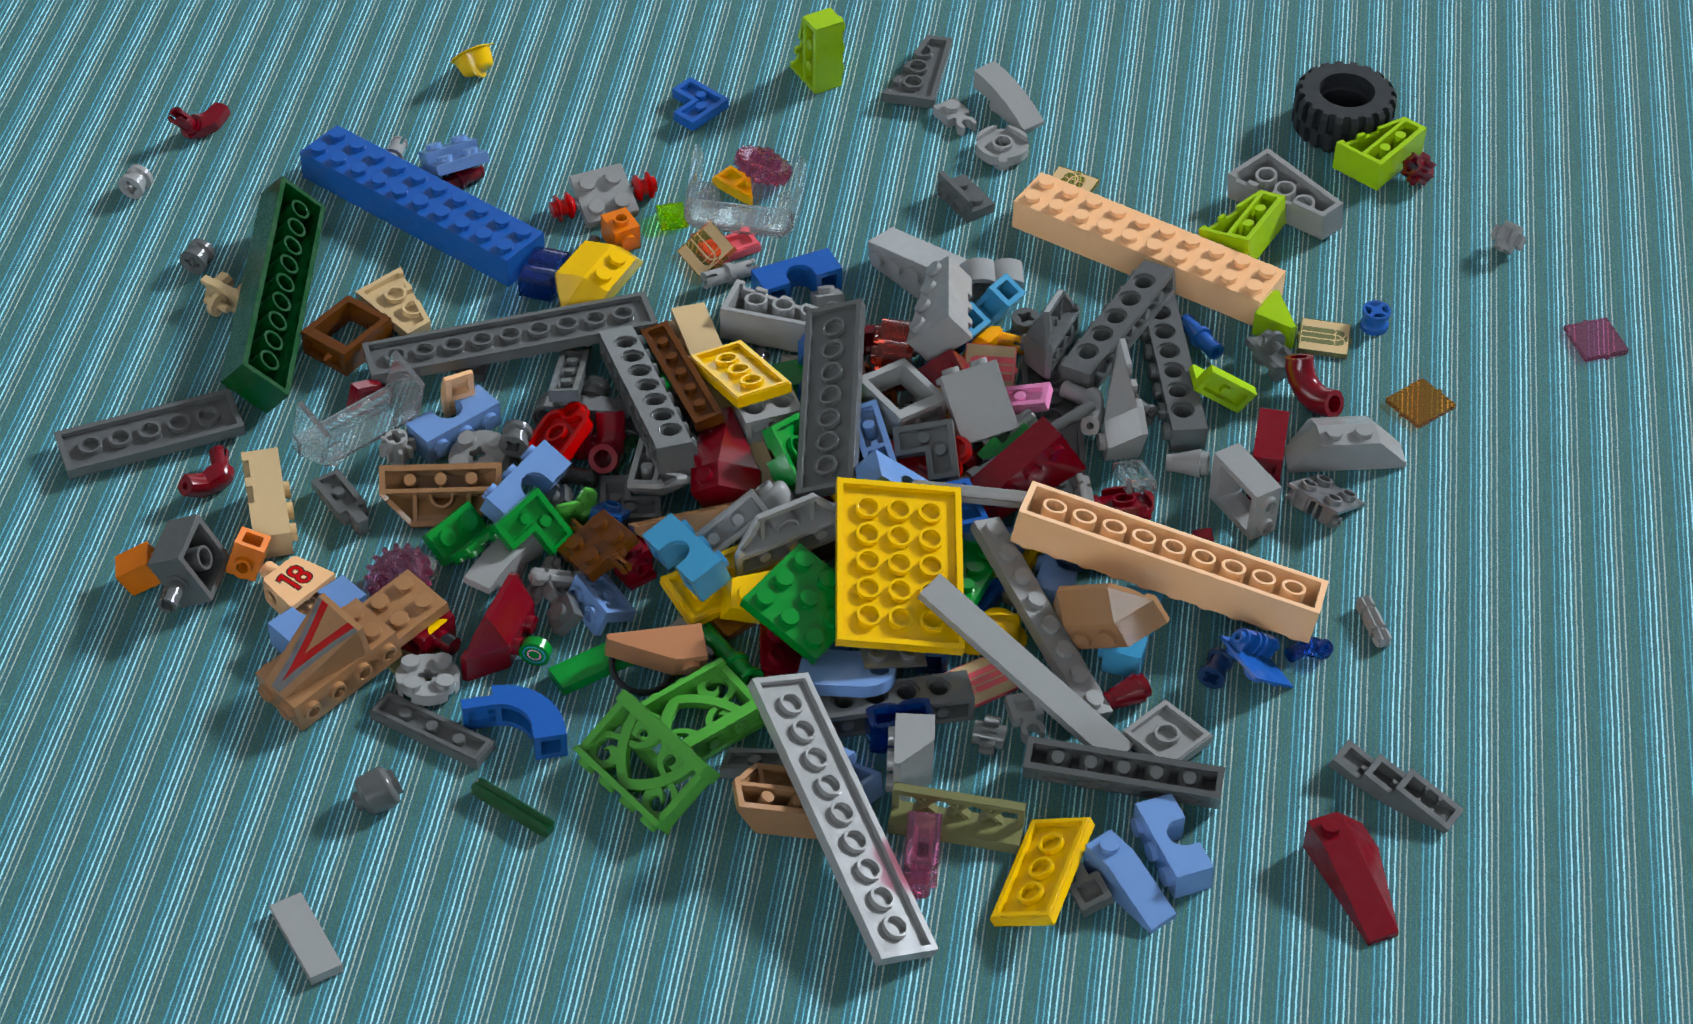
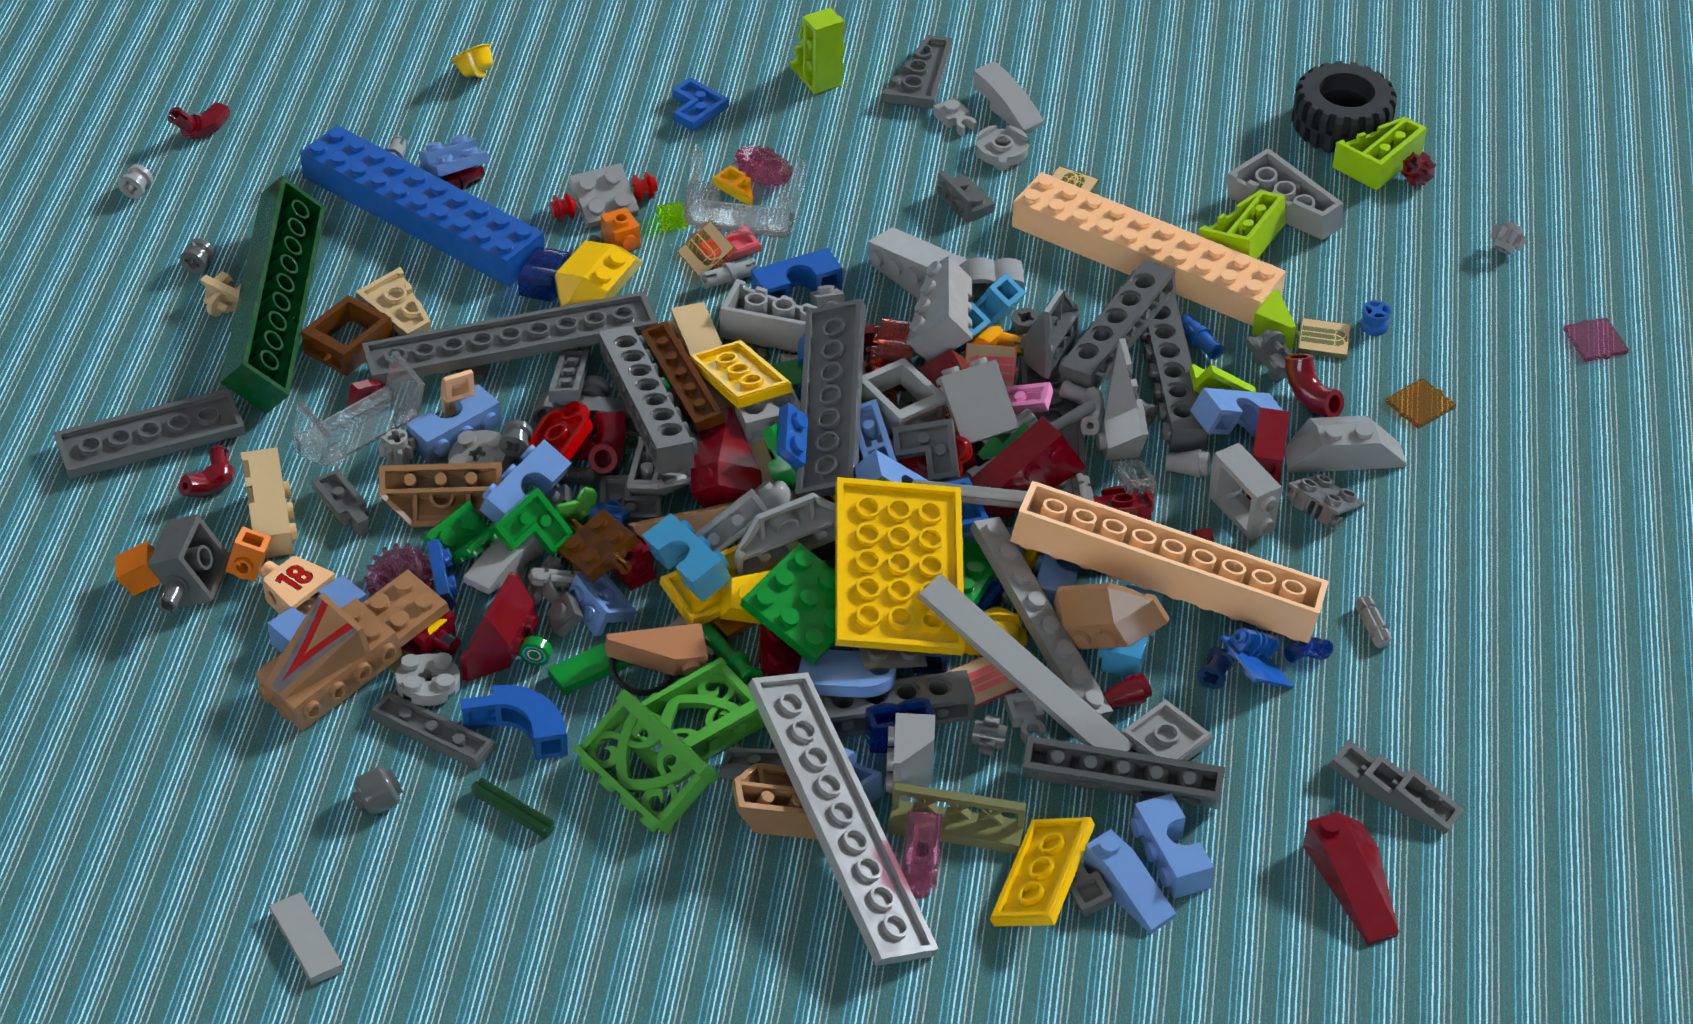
none -> blue plate [426,538,459,608]
none -> blue plate [776,402,808,469]
none -> medium blue arch [1190,387,1283,437]

